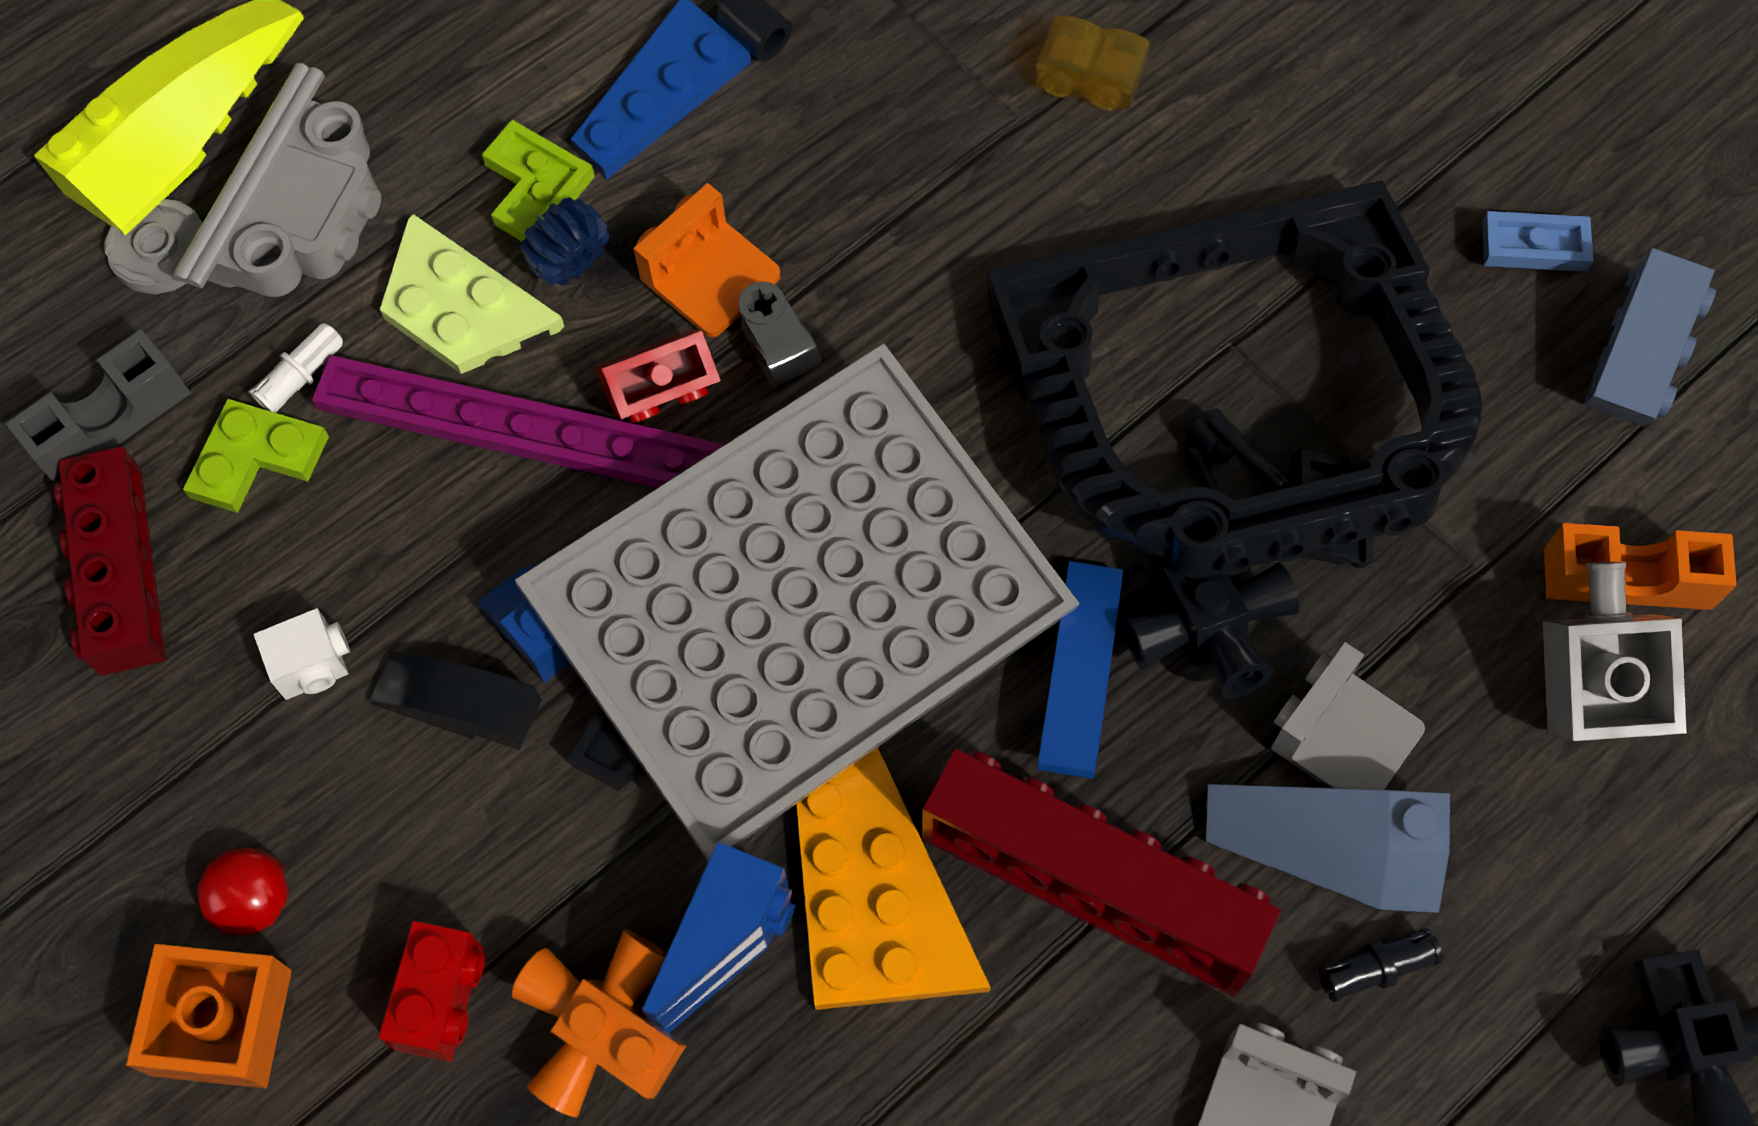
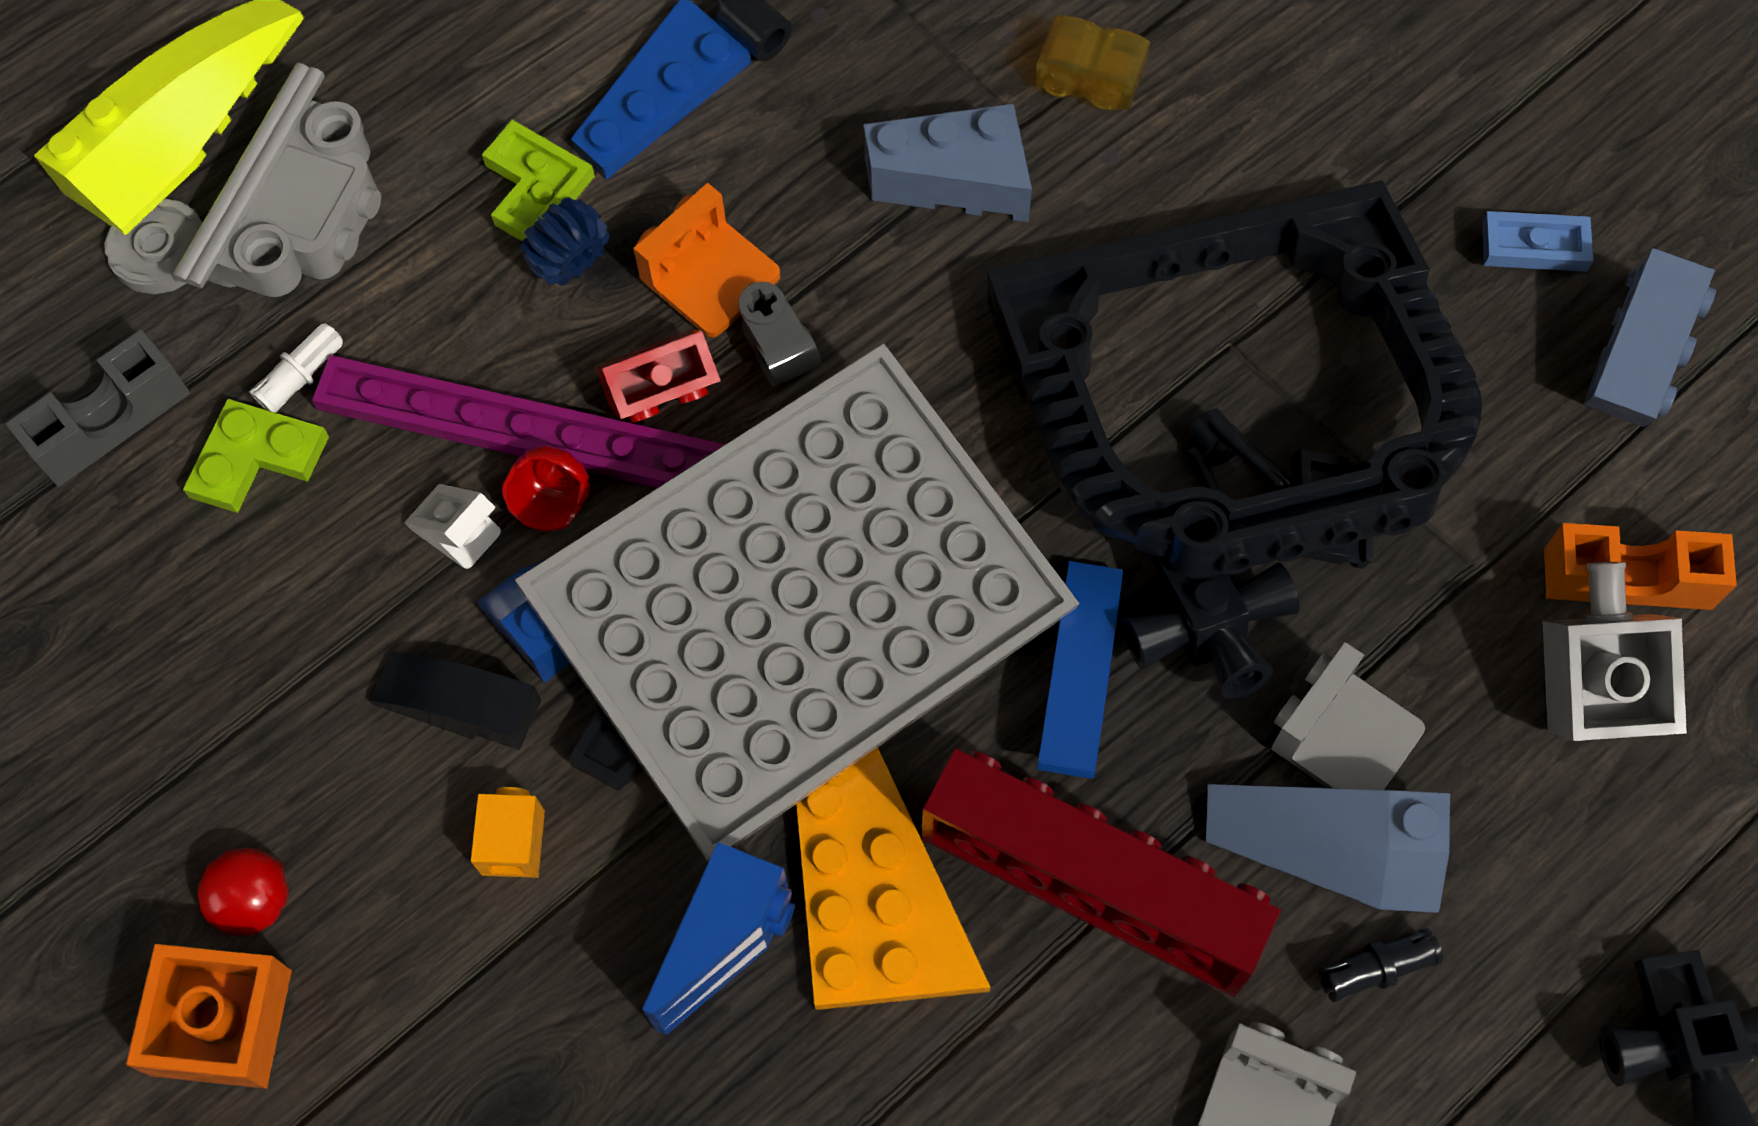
dark red brick [54,446,166,676] -> none
white brick [254,608,350,700] -> none
red brick [378,921,485,1062] -> none
yellowish green wing [380,214,564,374] -> none
orange brick [512,929,687,1117] -> none
none -> white slope [404,484,501,569]
none -> light orange brick [471,787,545,878]
none -> red hair [502,444,590,532]
none -> sand blue wedge [864,104,1032,222]

